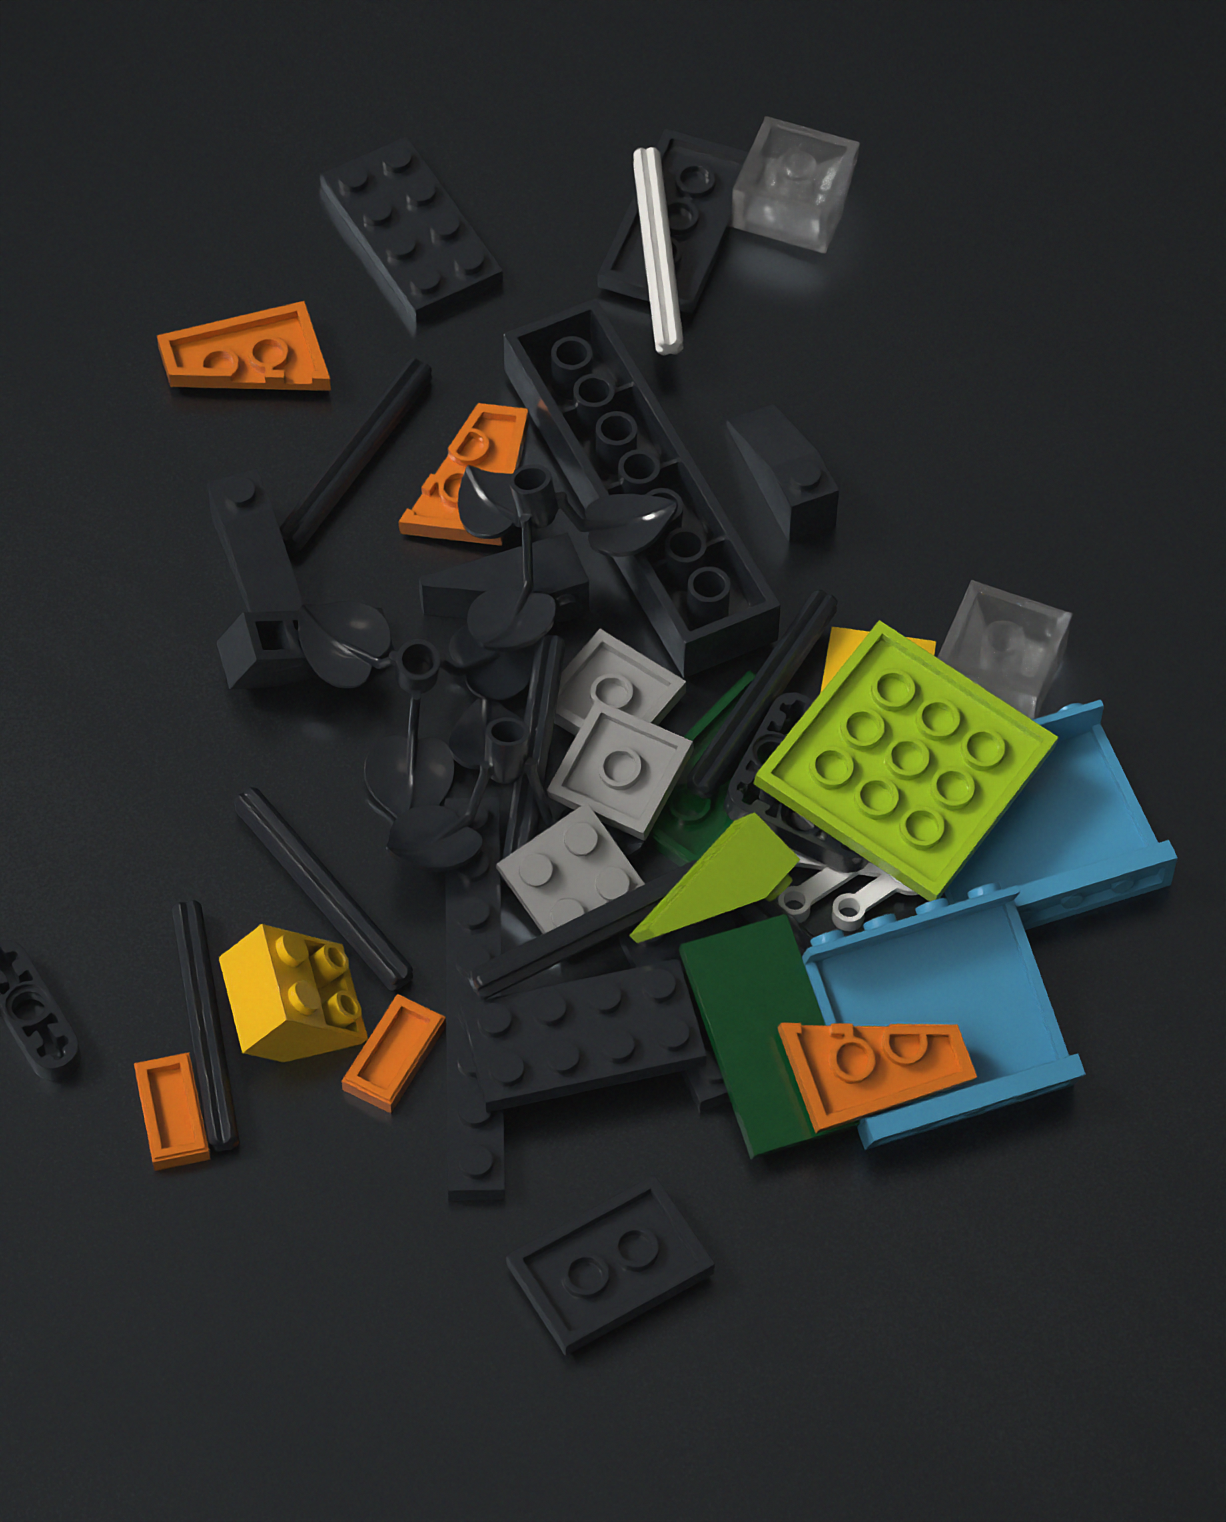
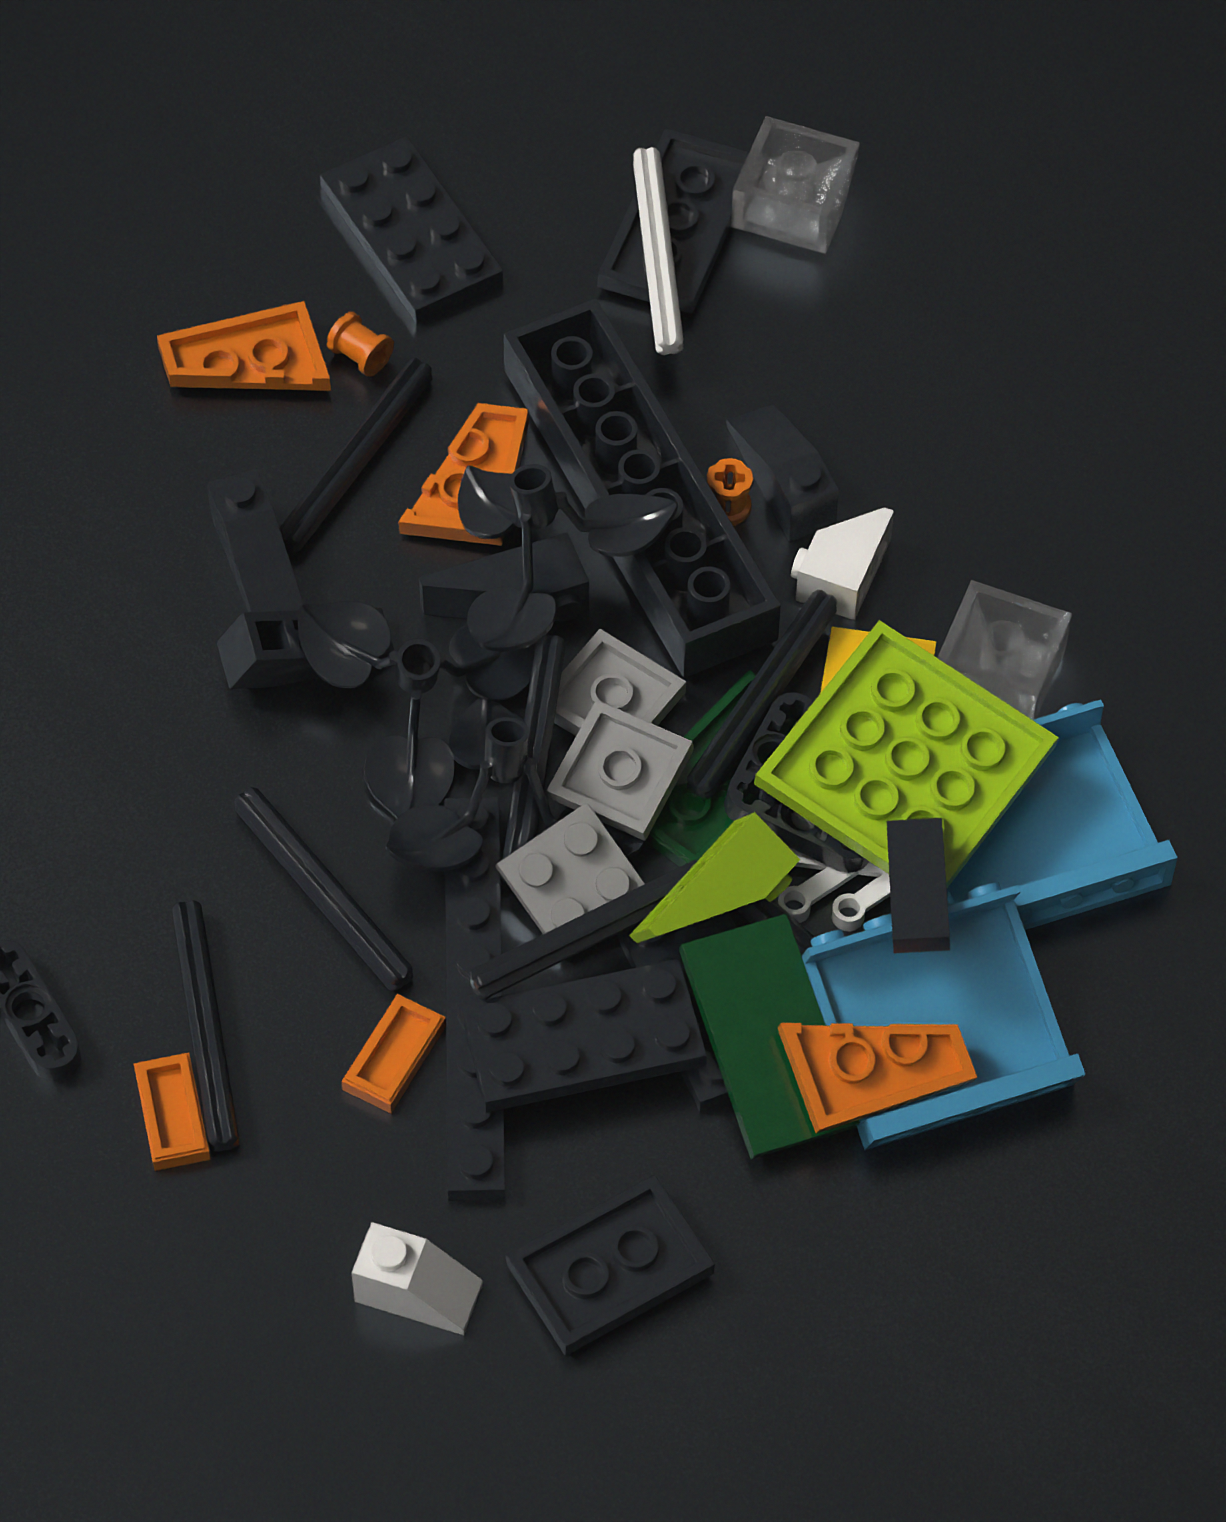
yellow slope [219,924,368,1062] -> none
none -> orange bush [327,312,394,377]
none -> white slope [352,1222,483,1335]
none -> orange bush [706,458,753,525]
none -> white slope [791,507,894,620]
none -> black tile [886,818,950,954]

